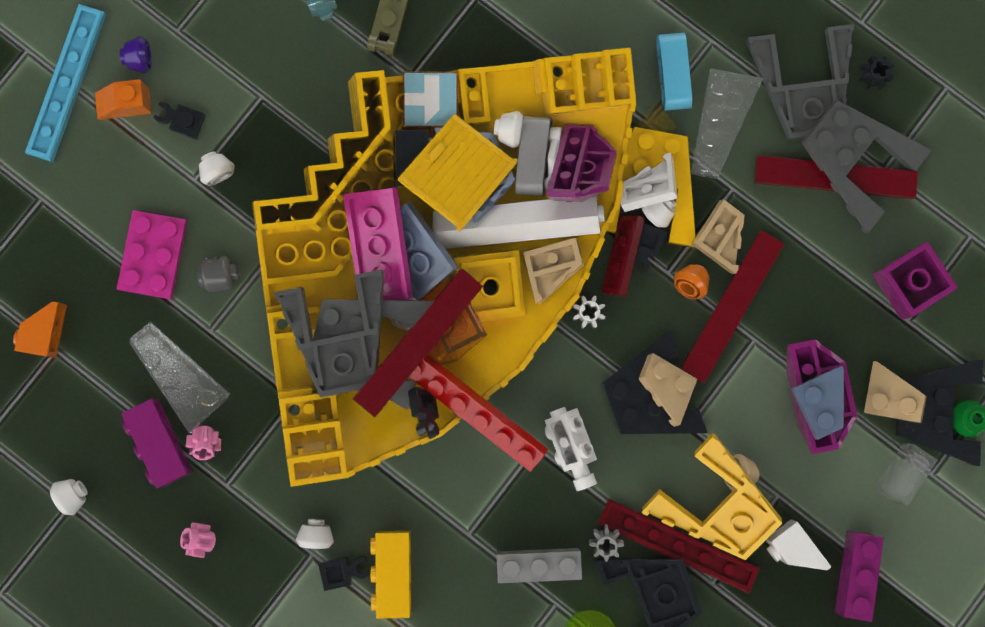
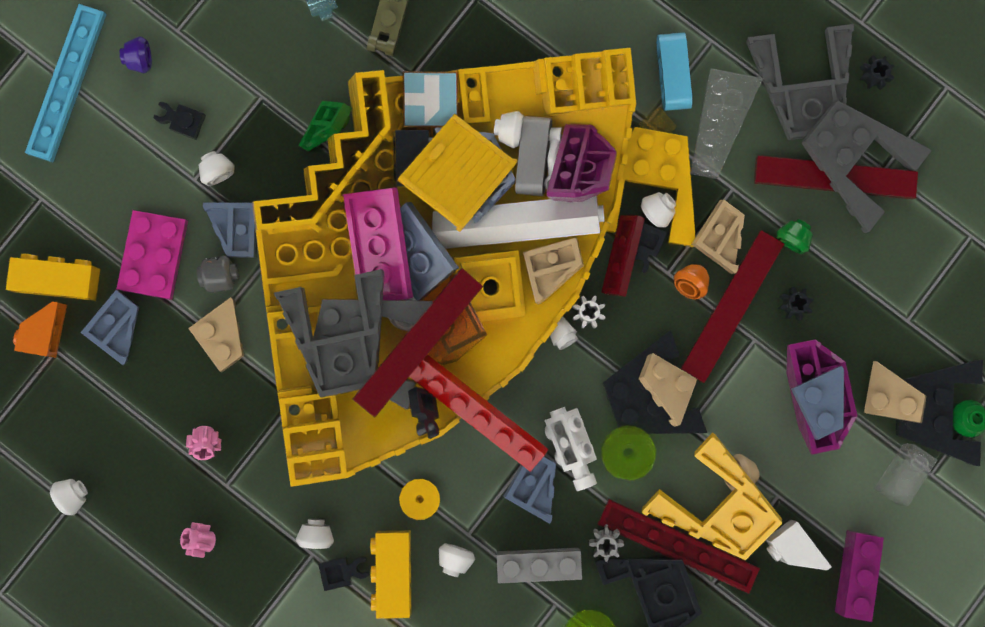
orange slope [95,79,152,120] -> none
magenta brick [121,399,193,489] -> none
clear wing [129,322,230,434] -> none
white wing [621,152,677,212] -> none
magenta brick [872,241,958,320] -> none
none -> yellow brick [6,254,100,301]
none -> sand blue wing [81,290,139,365]
none -> tan wing [188,297,244,372]
none -> sand blue wing [203,202,256,258]
none -> green wing [298,101,352,151]
none -> yellow piece [399,479,440,520]
none -> white cone [439,543,475,577]
none -> sand blue wing [503,457,556,524]
none -> white cone [550,316,578,350]
none -> clear neon green plate [601,426,656,480]
none -> green cone [777,219,813,254]
none -> black gear [778,287,814,321]

